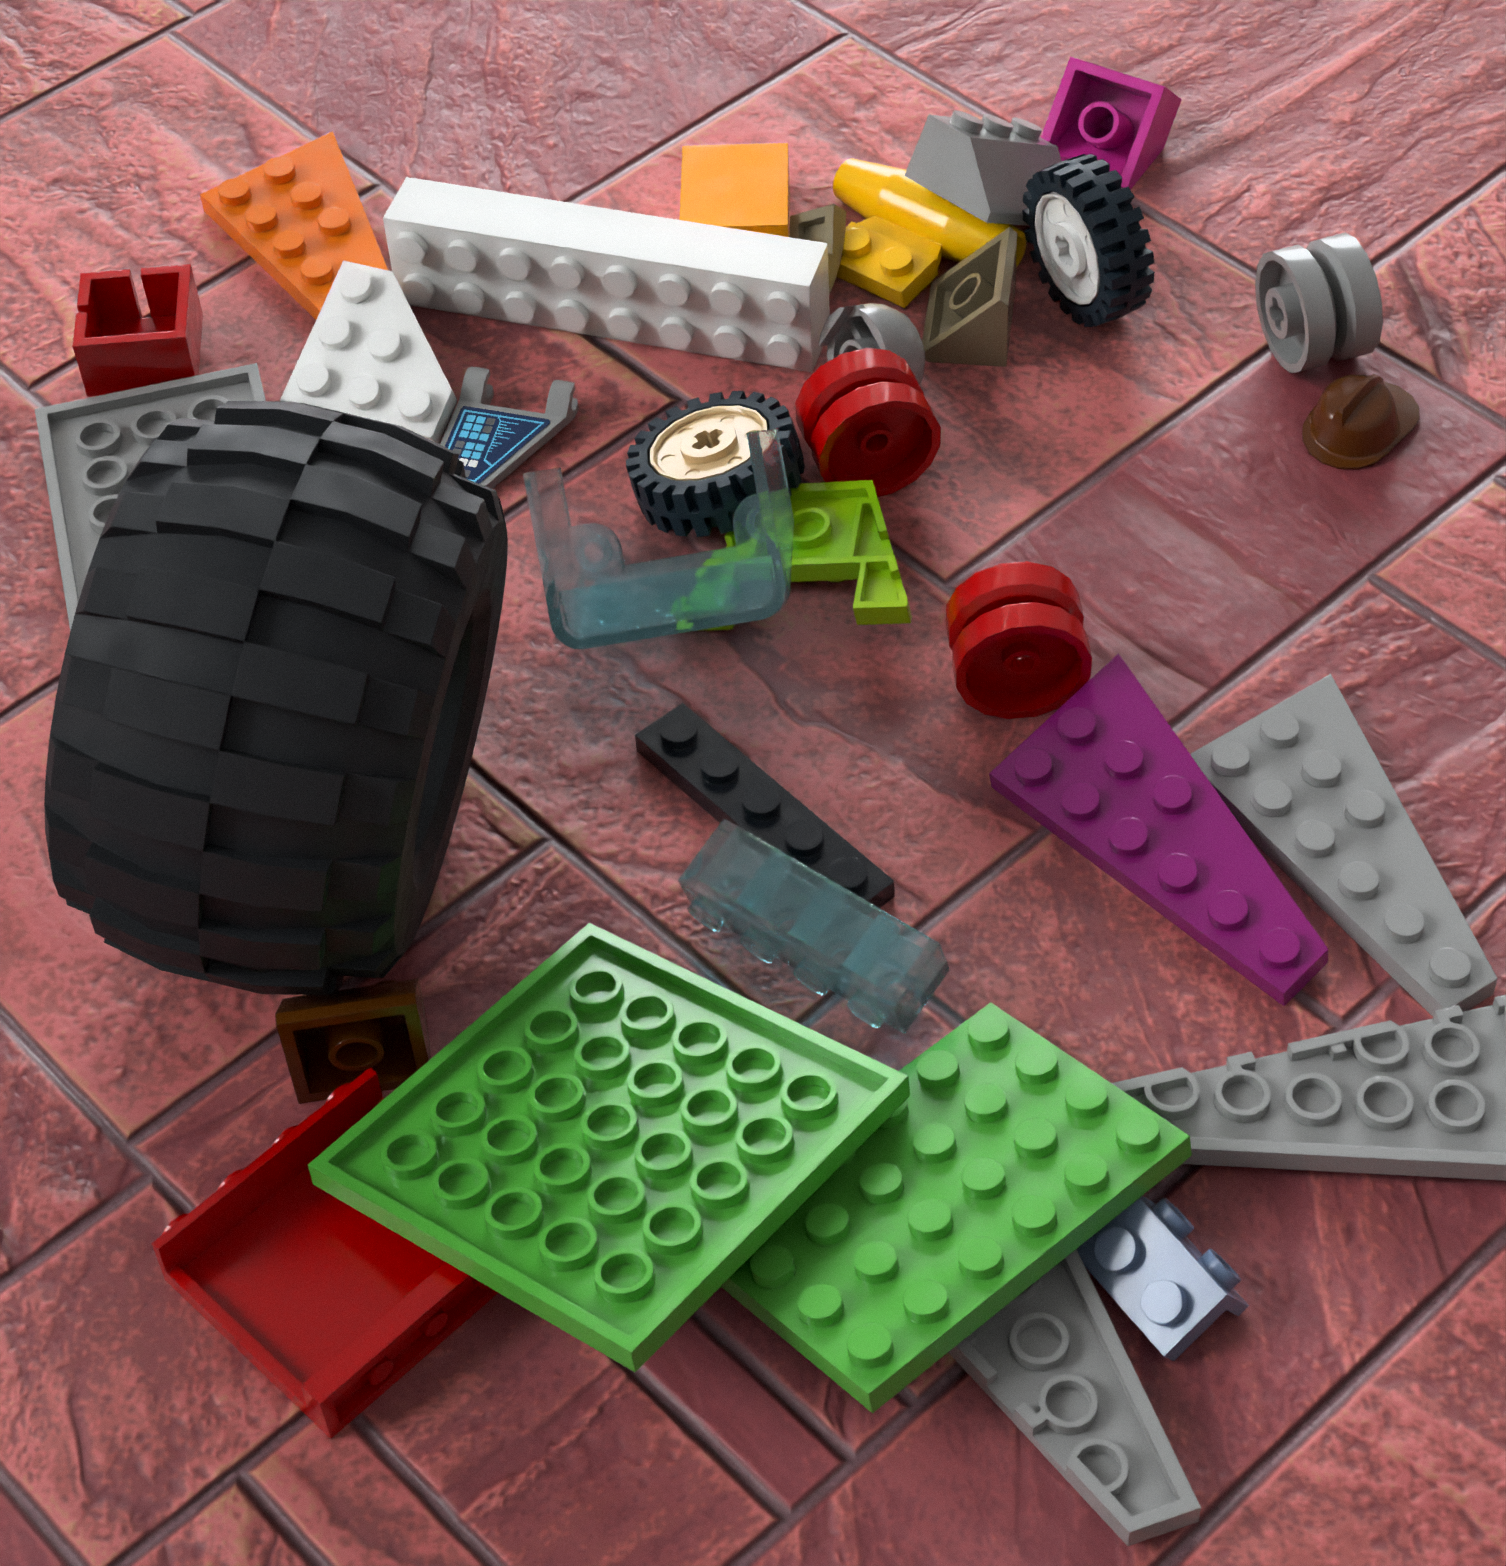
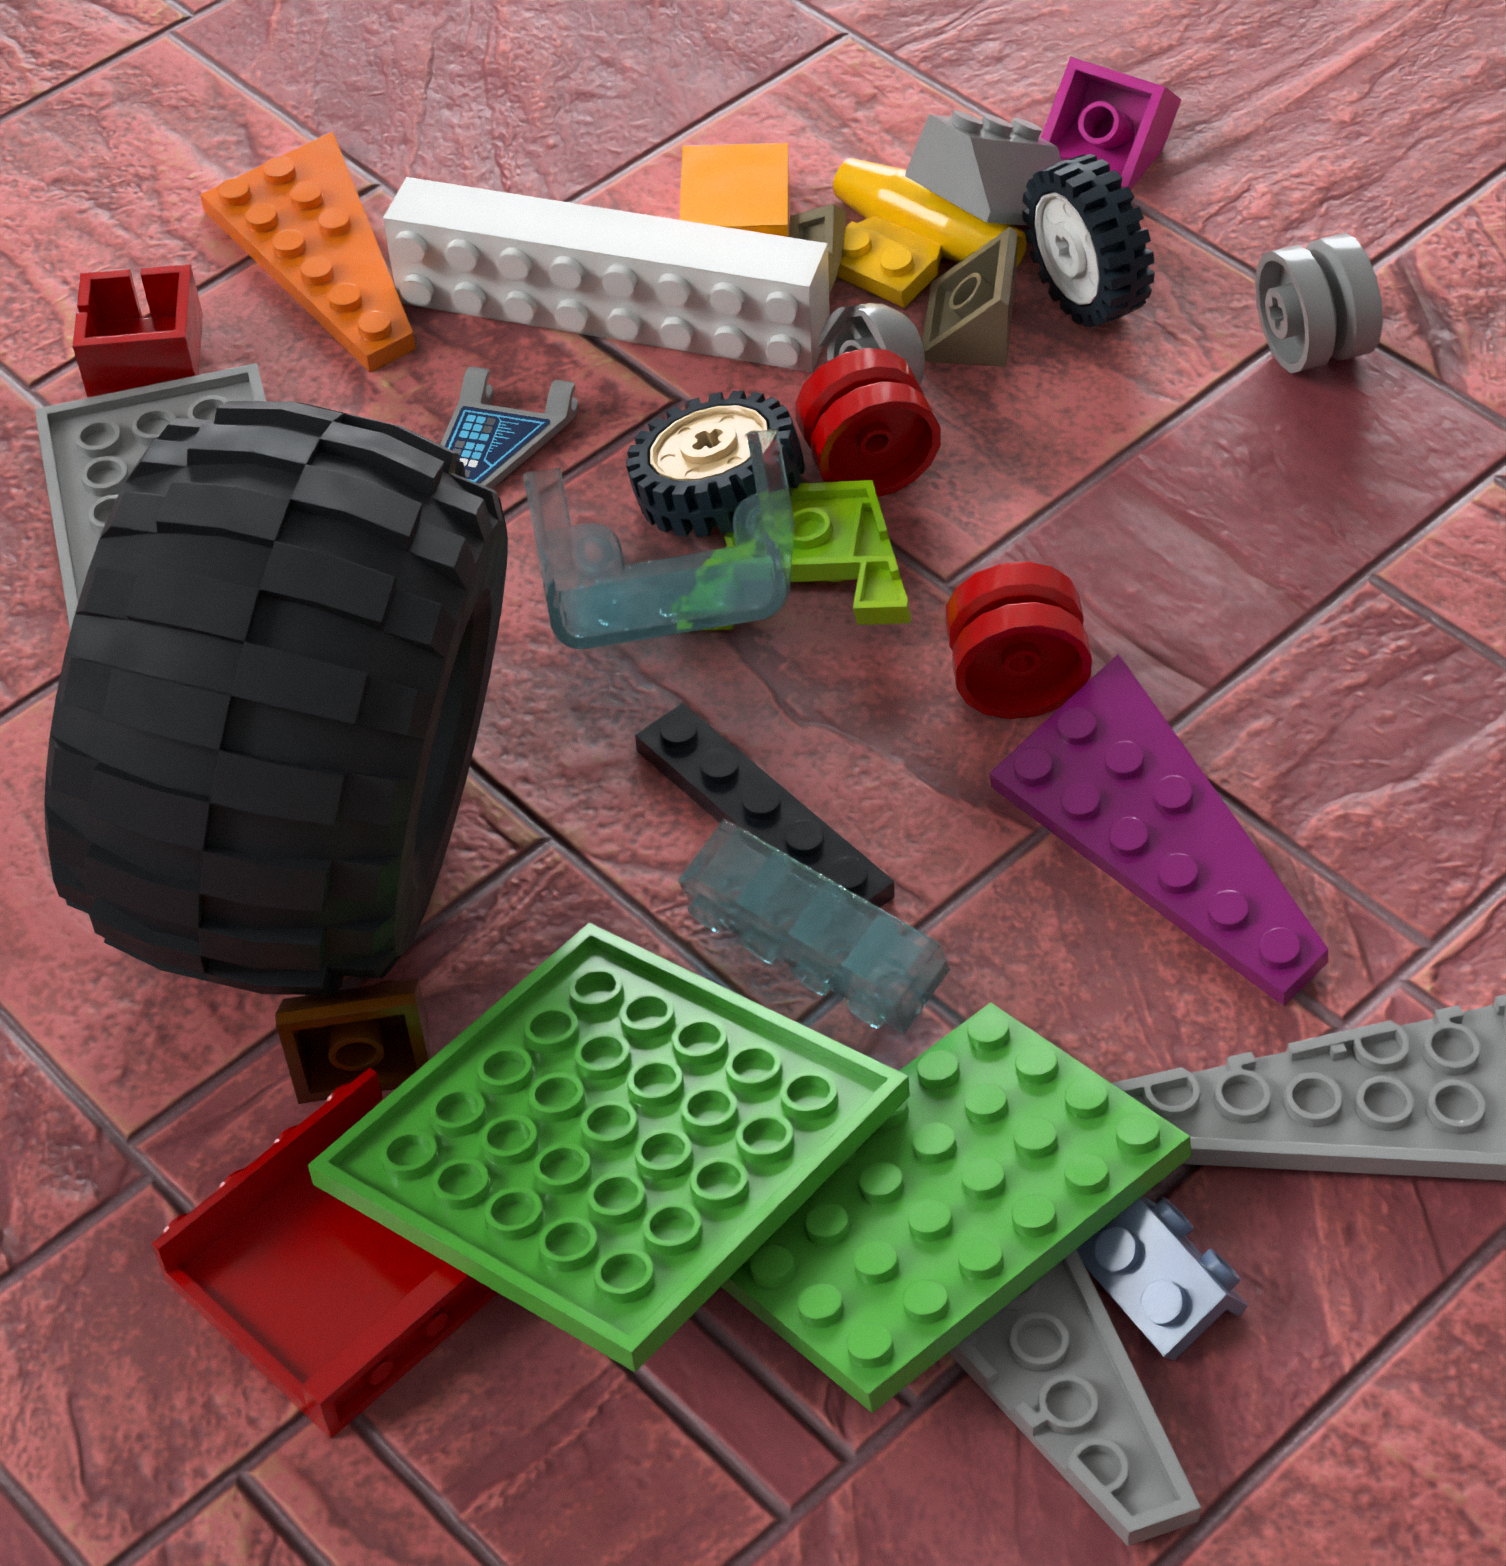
white plate [280,260,458,444] -> none
light grey wing [1190,674,1498,1016] -> none
reddish brown piece [1302,374,1420,469] -> none

